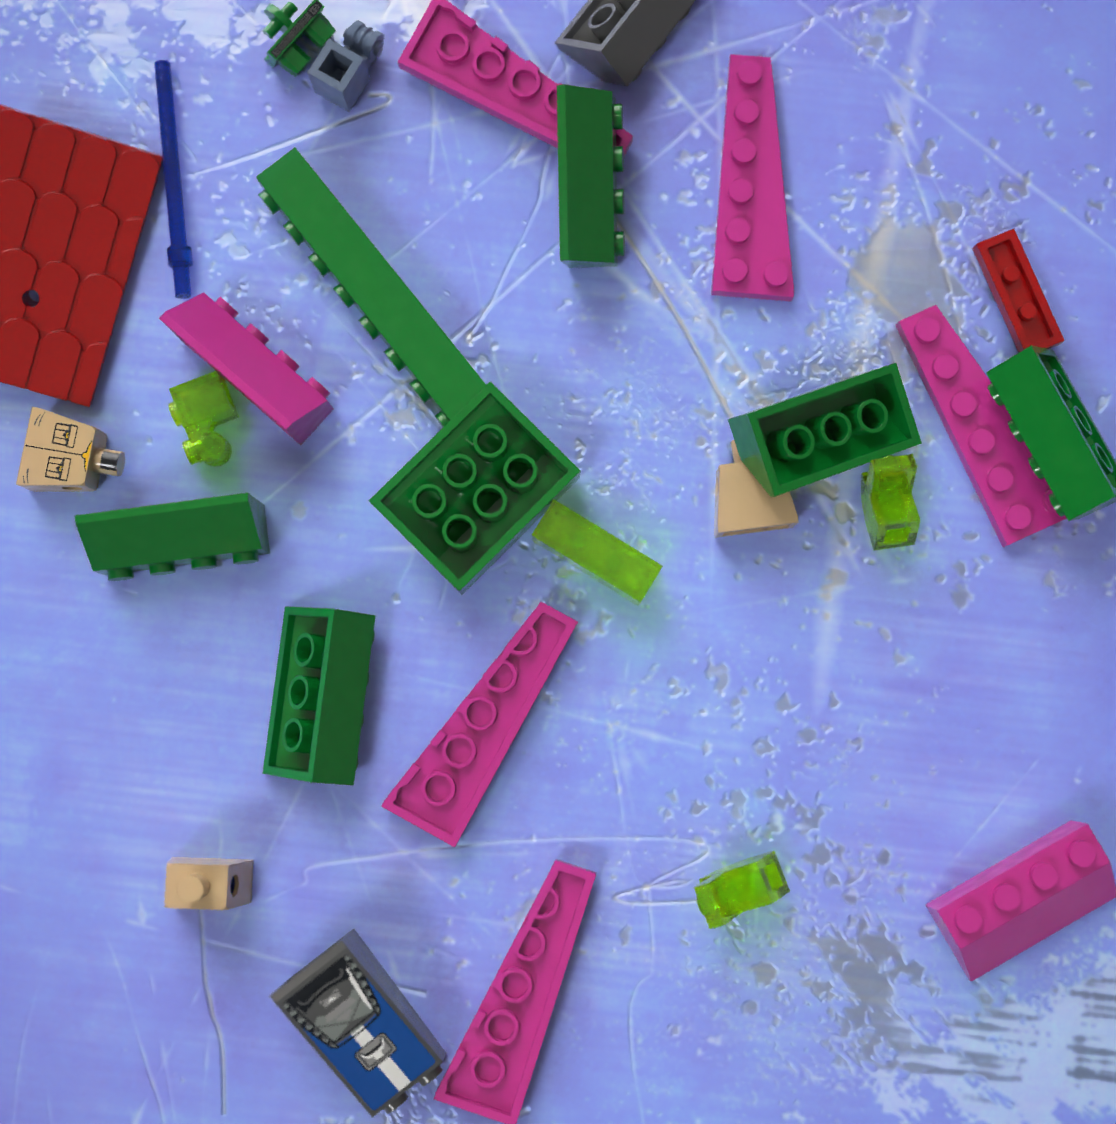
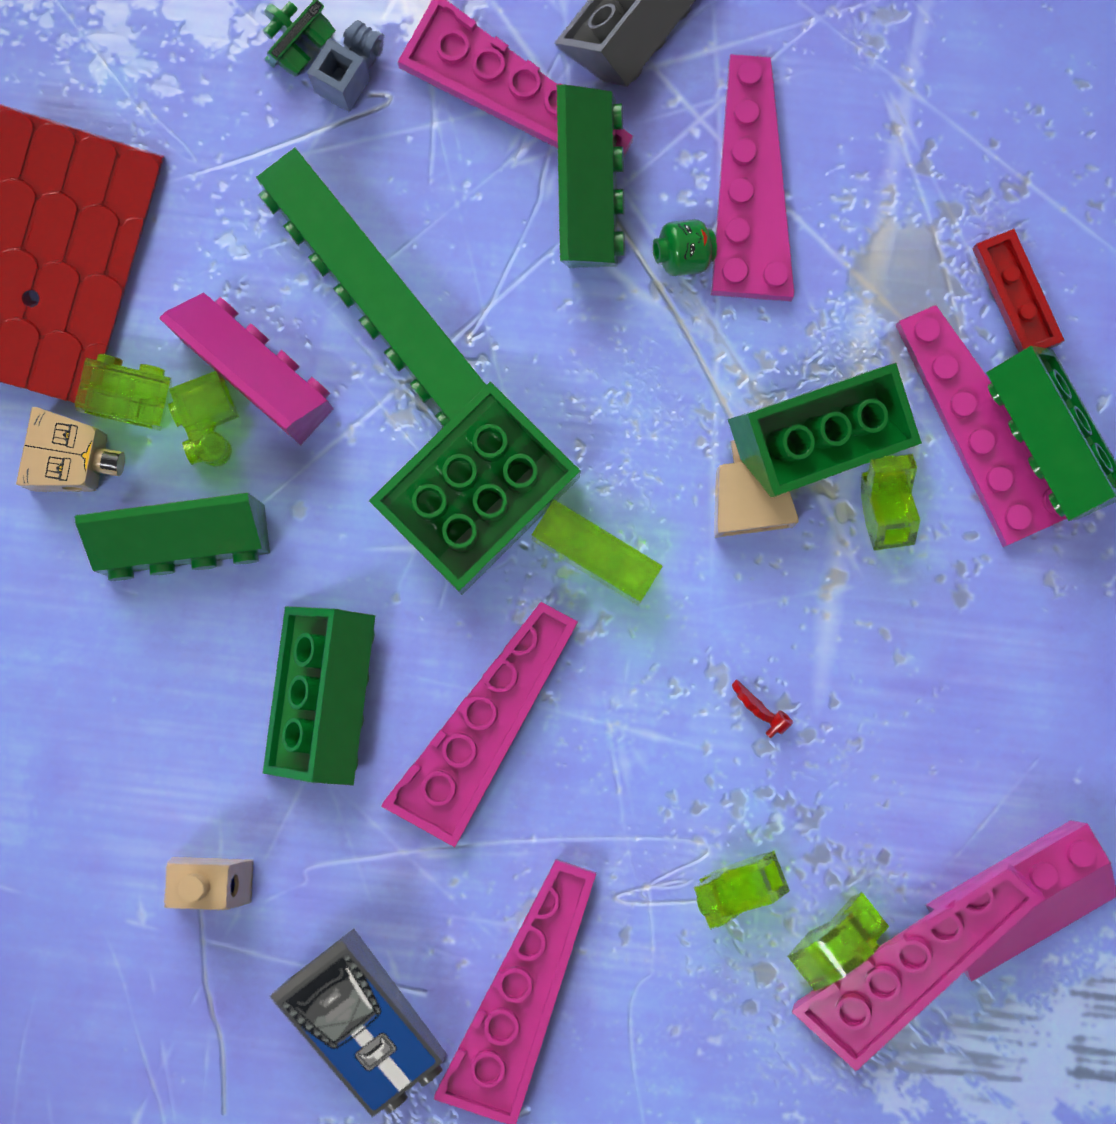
clear blue bar [154,60,193,299] -> none
none -> clear neon green brick [74,354,172,431]
none -> green head [653,219,717,276]
none -> red piece [732,680,793,738]
none -> clear neon green brick [787,892,889,991]
none -> dark pink wing [792,862,1043,1071]

